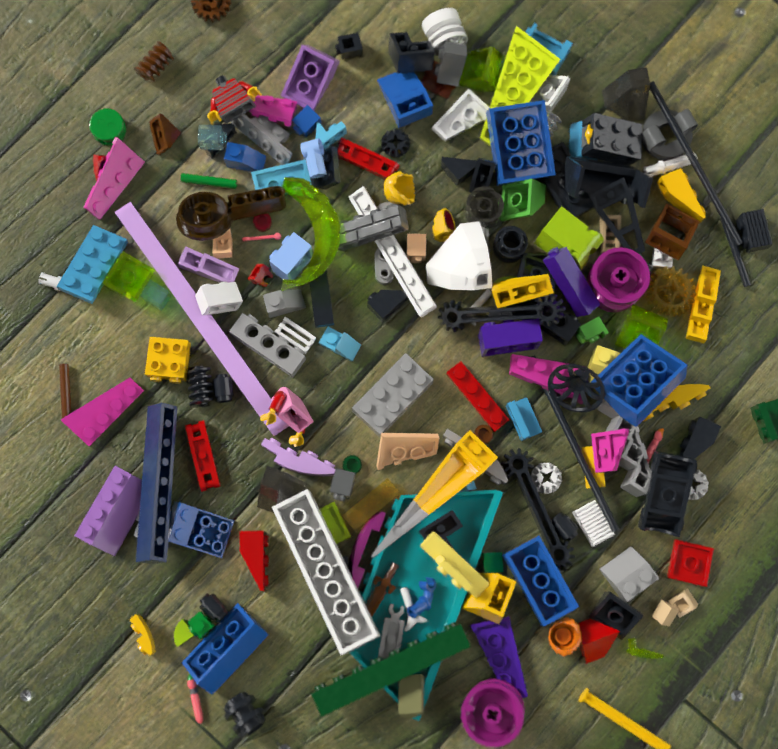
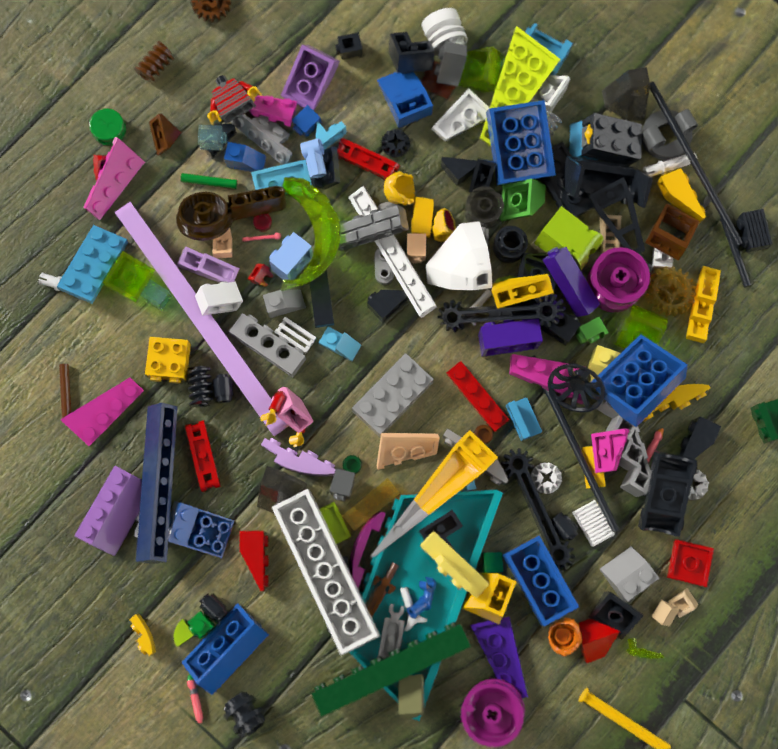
none -> yellow slope [411,197,434,238]

